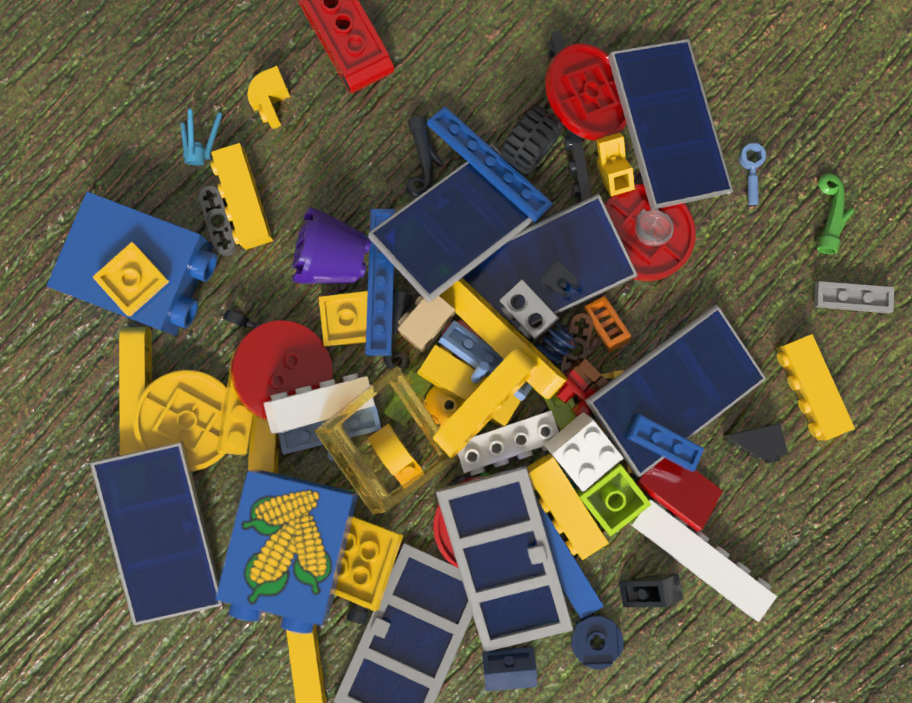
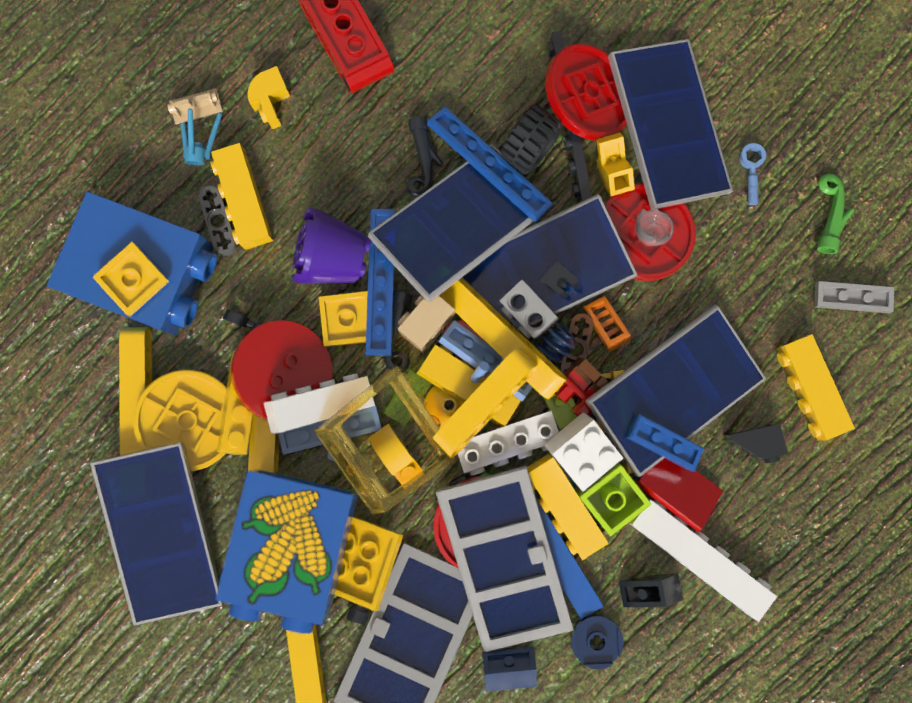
none -> tan hinge [167,88,223,124]

